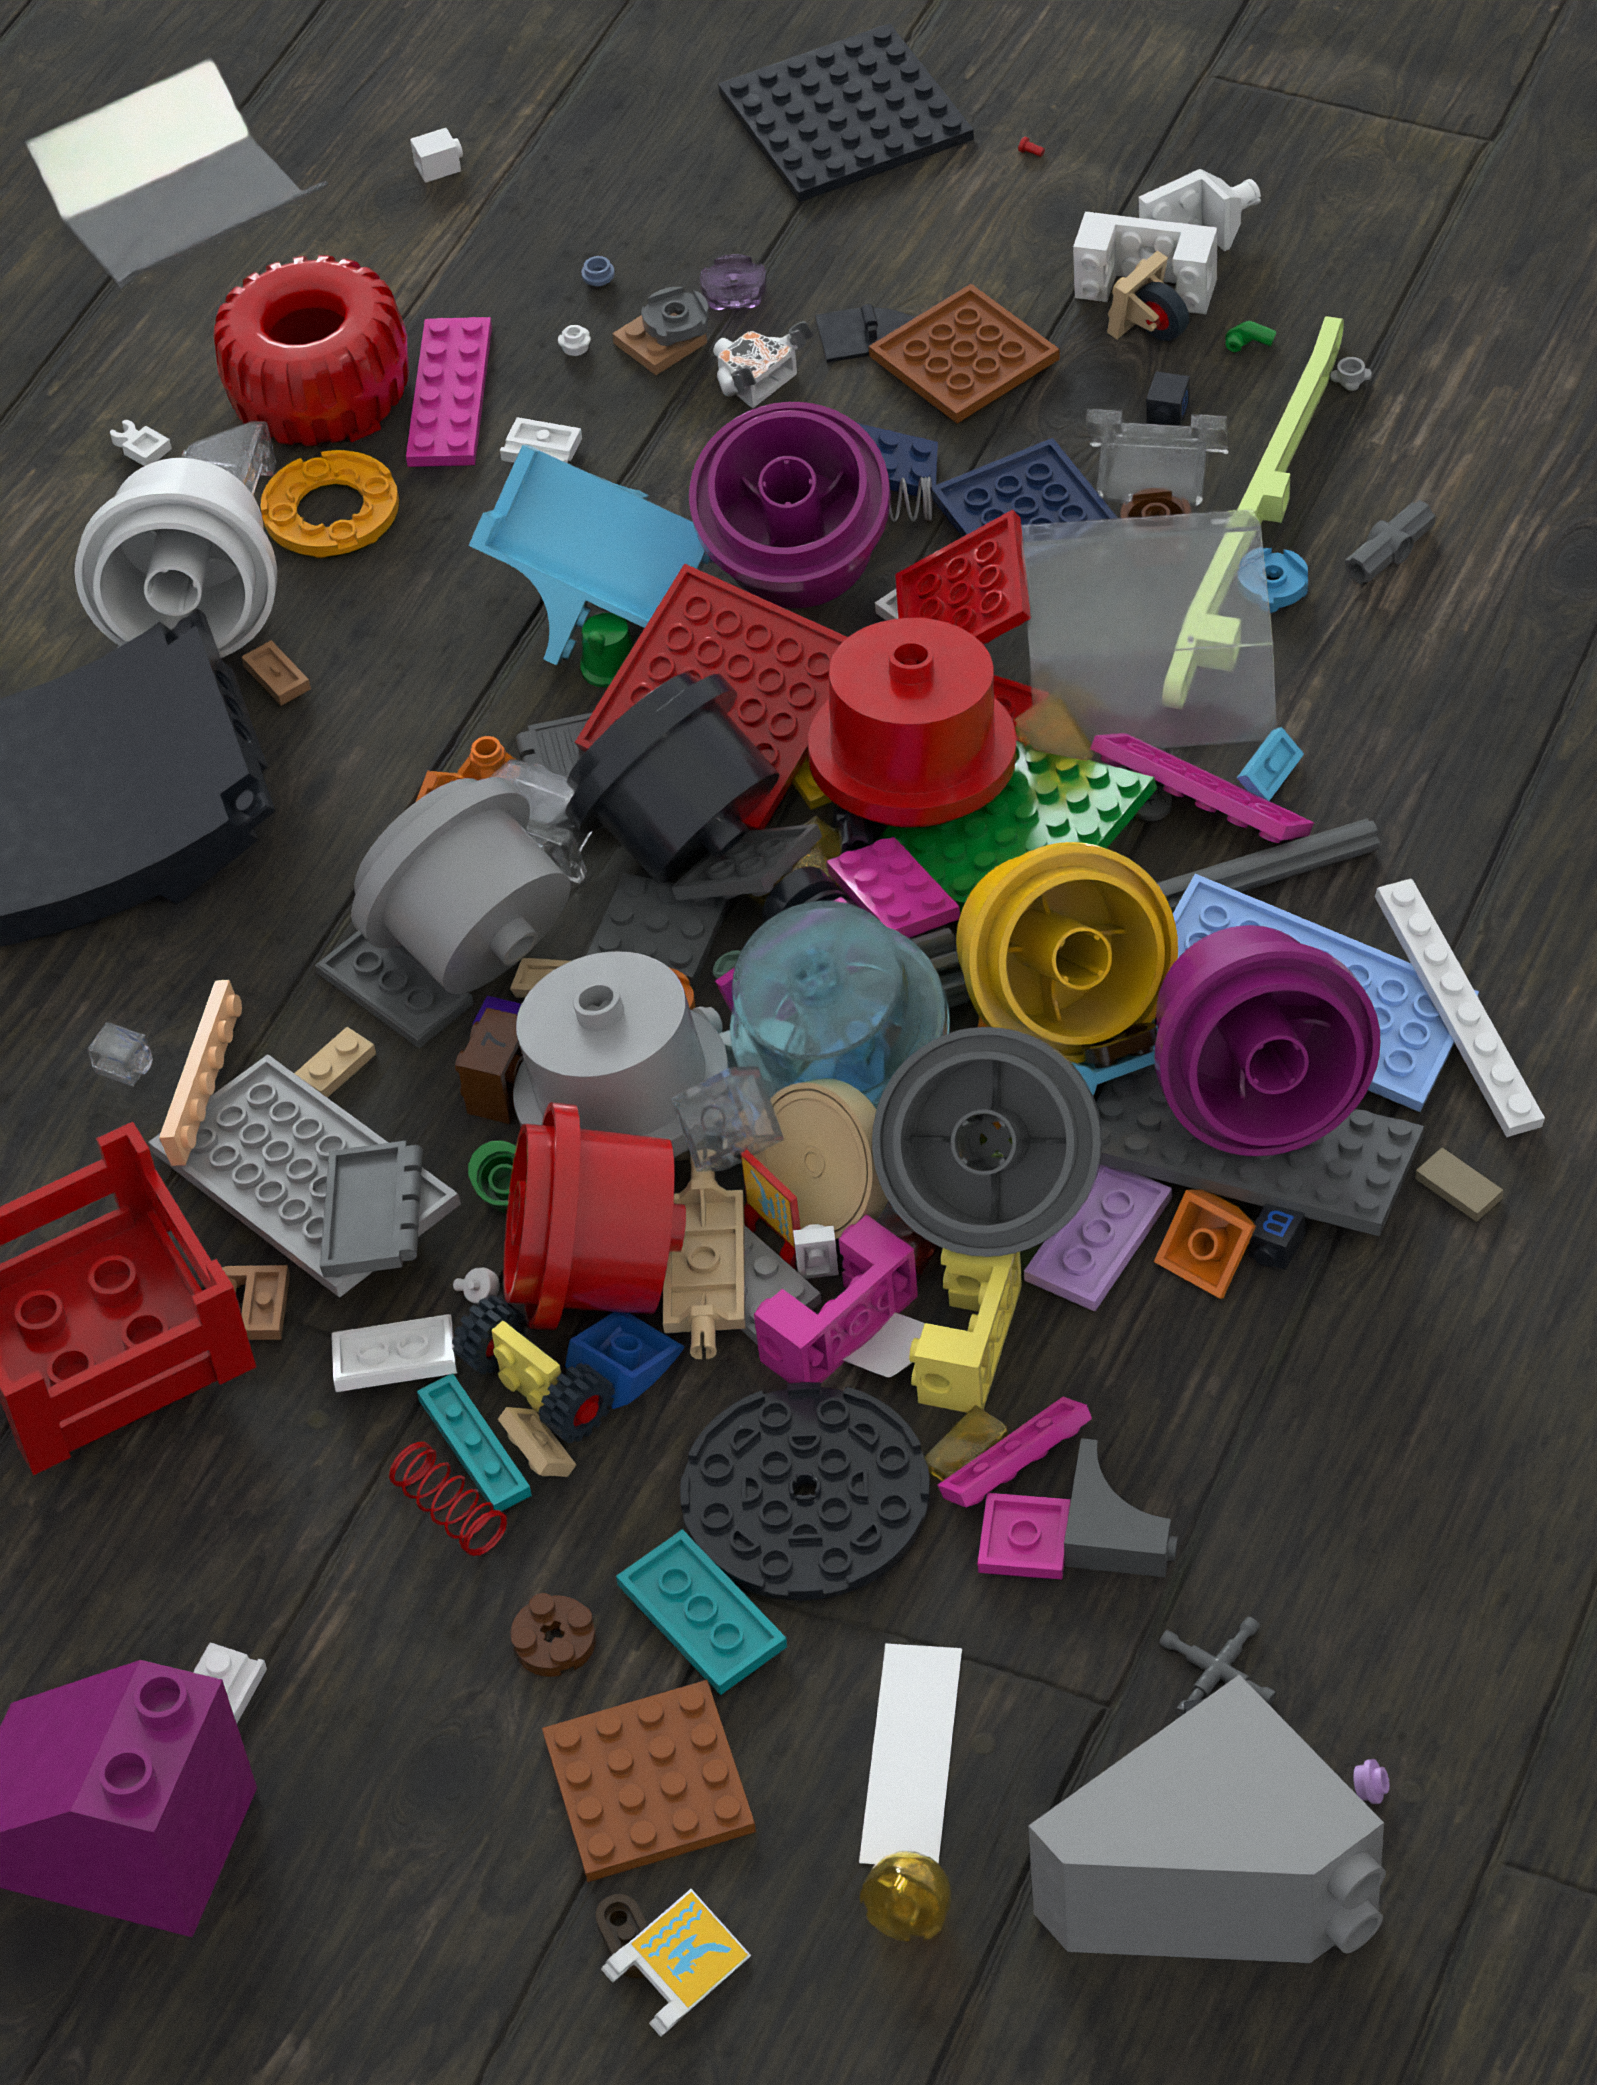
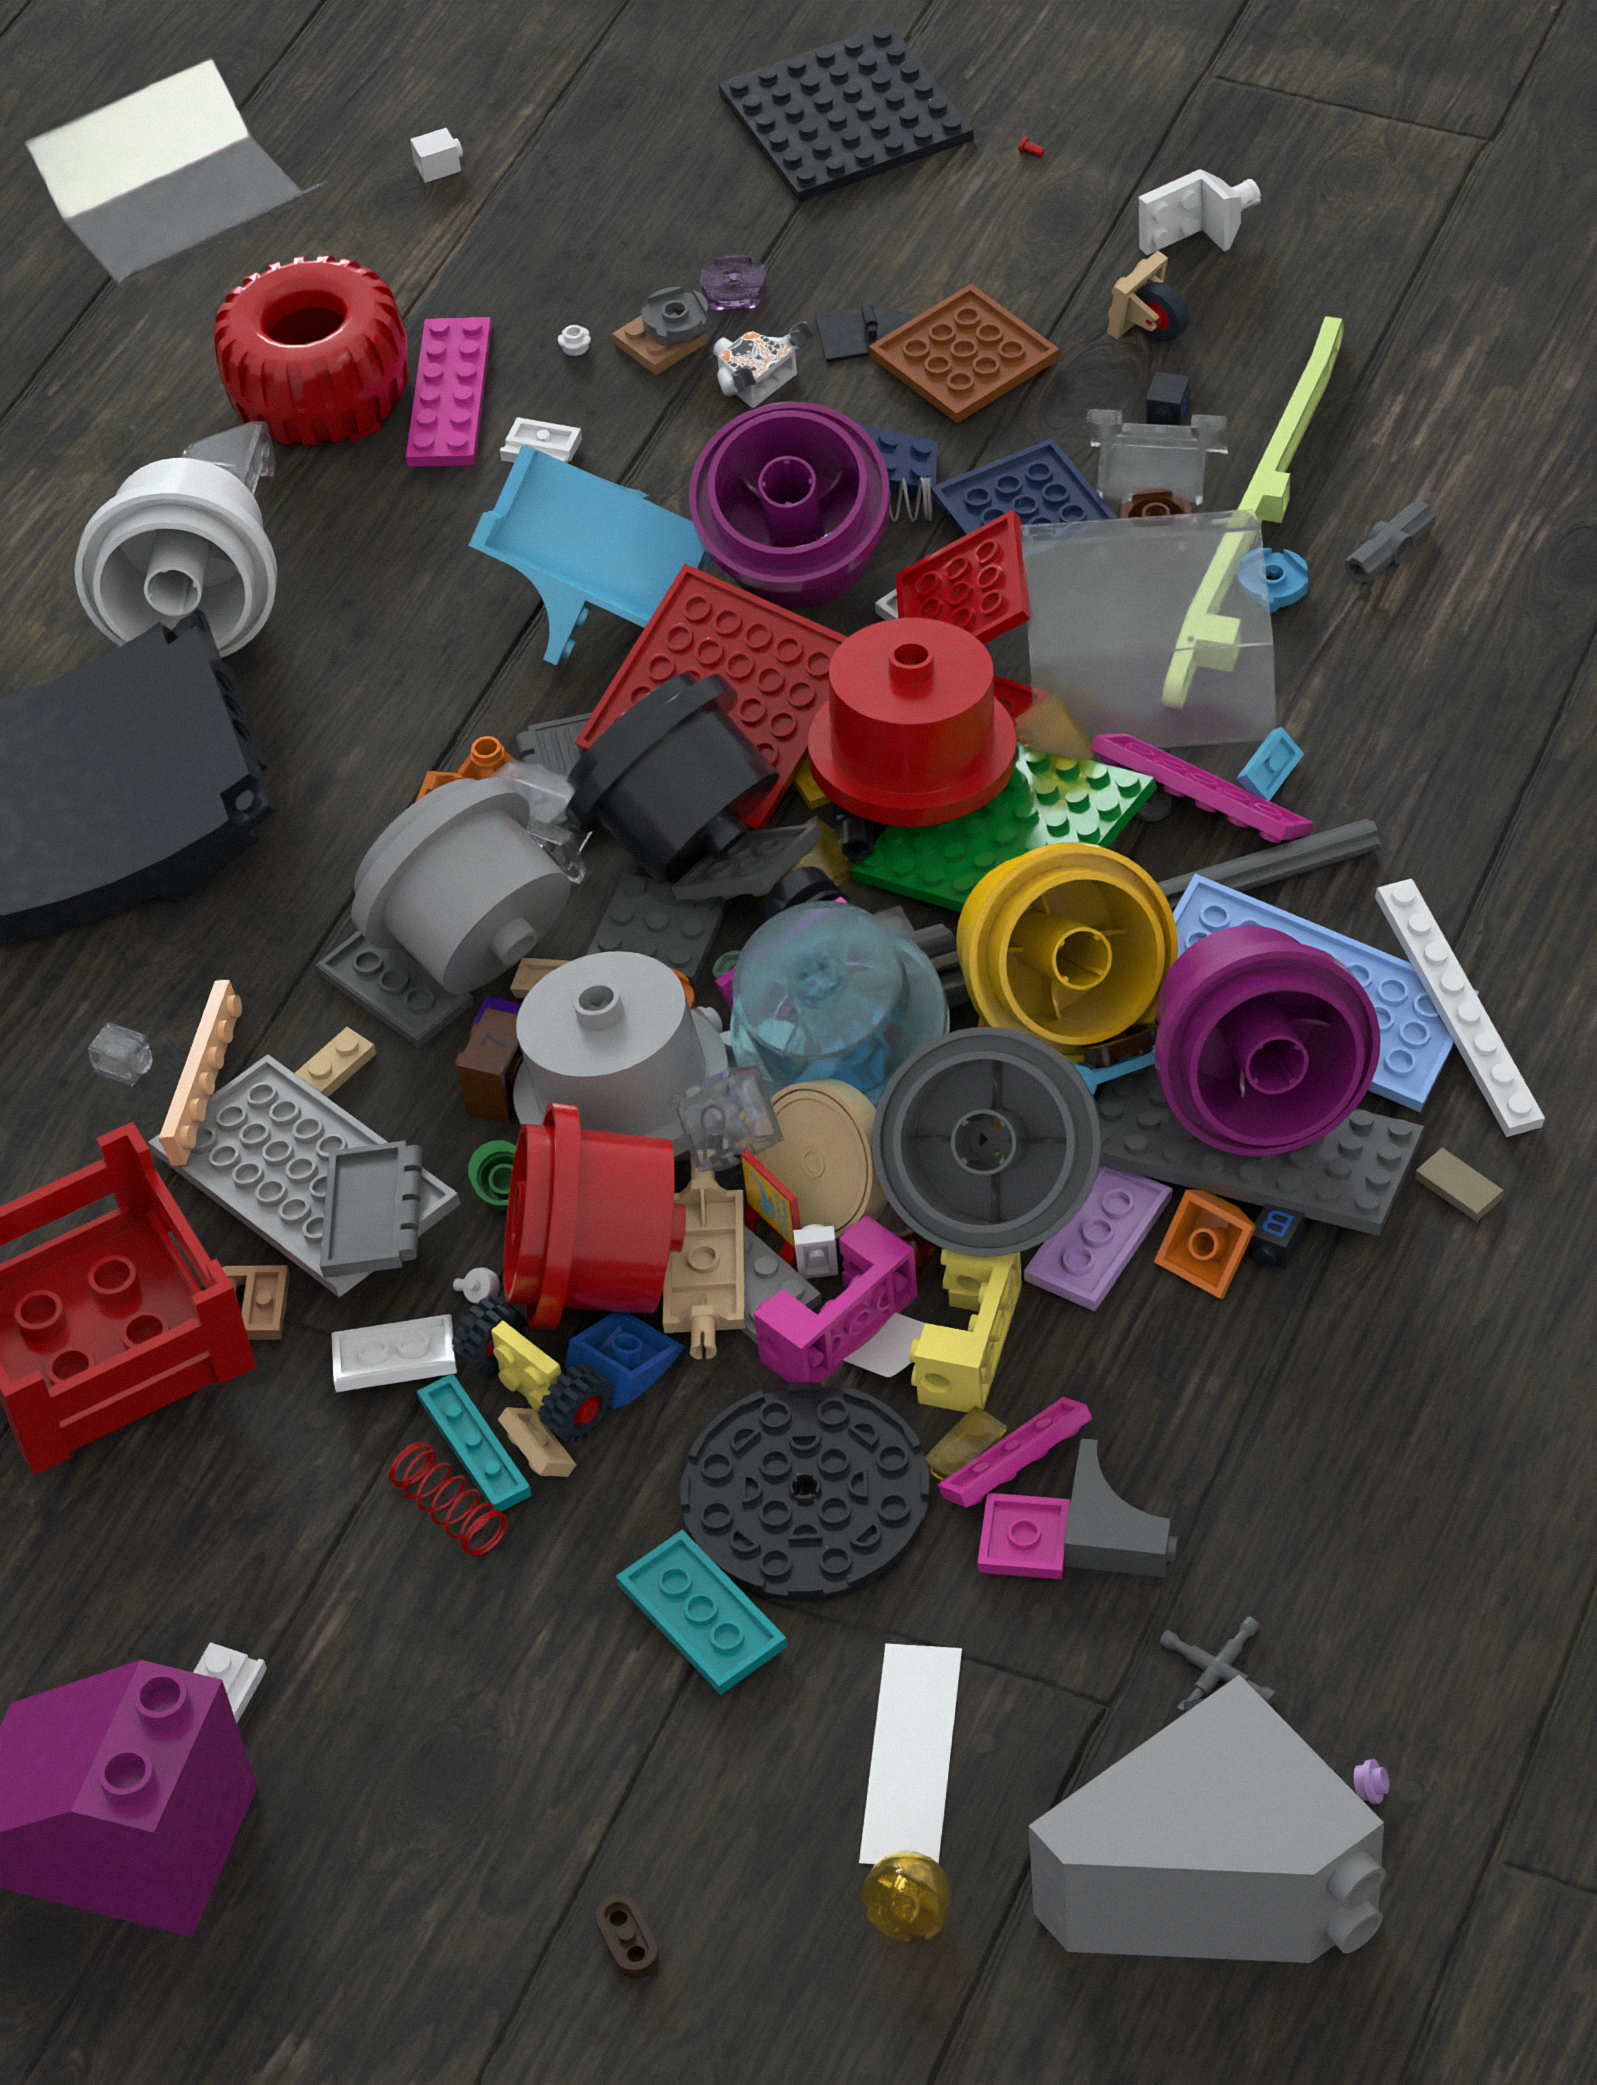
white plate [110,420,172,466] -> none
medium nougat plate [242,640,311,706] -> none
light orange plate [261,450,399,558] -> none
reddish brown plate [510,1593,596,1677] -> none
dark orange plate [542,1680,756,1882] -> none
green hat [580,613,633,687] -> none
sand blue plate [581,256,615,286] -> none
flag [601,1889,751,2037] -> none
dark pink plate [826,837,960,944] -> none
white plate [1073,212,1217,314] -> none
green arm [1225,321,1276,352] -> none
light grey plate [1330,357,1372,391] -> none

